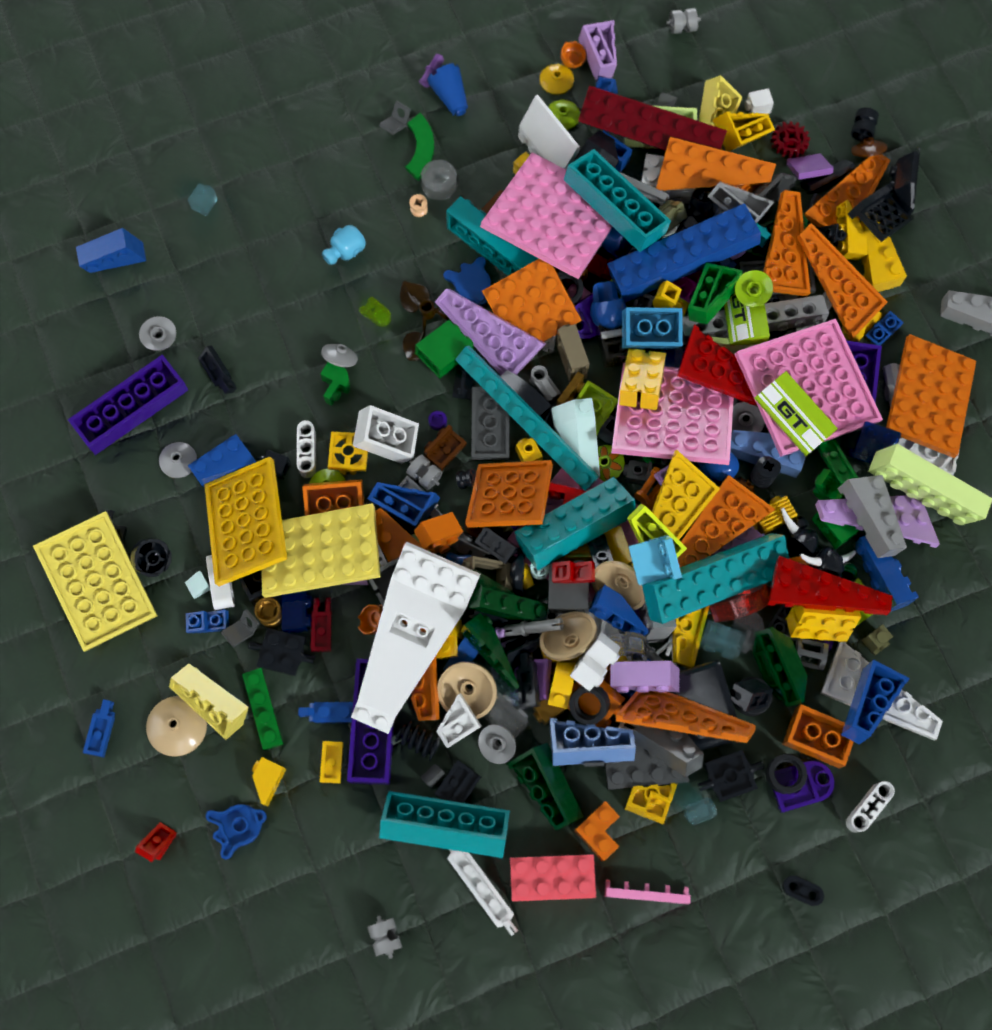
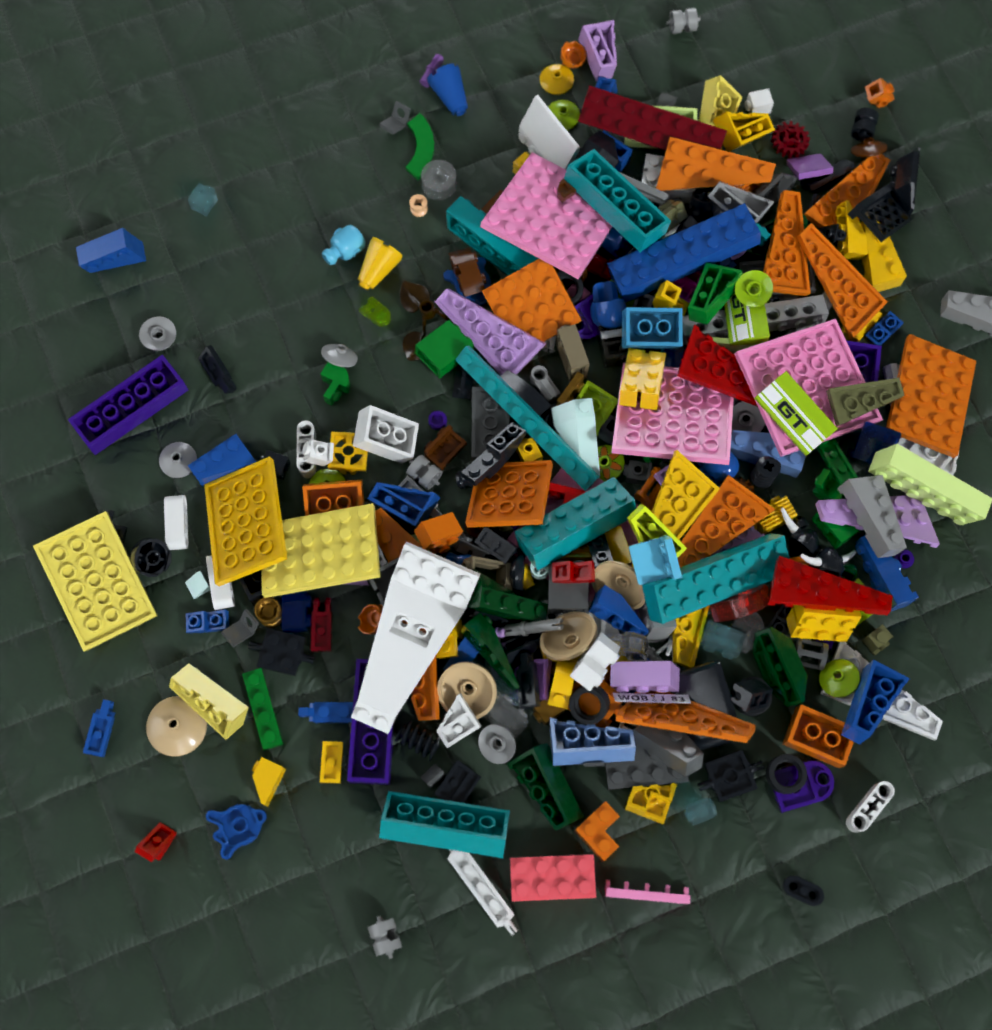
none -> white beam [164,495,189,550]
none -> white brick [302,439,334,467]
none -> yellow cone [357,237,403,290]
none -> reddish brown brick [448,247,487,297]
none -> black slope [461,422,527,486]
none -> reddish brown tile [557,179,576,203]
none -> white sticker [613,693,692,704]
none -> lime dish [819,659,860,698]
none -> olive wing [826,378,904,427]
none -> orange brick [865,78,895,108]
none -> dark purple plate [894,549,914,569]

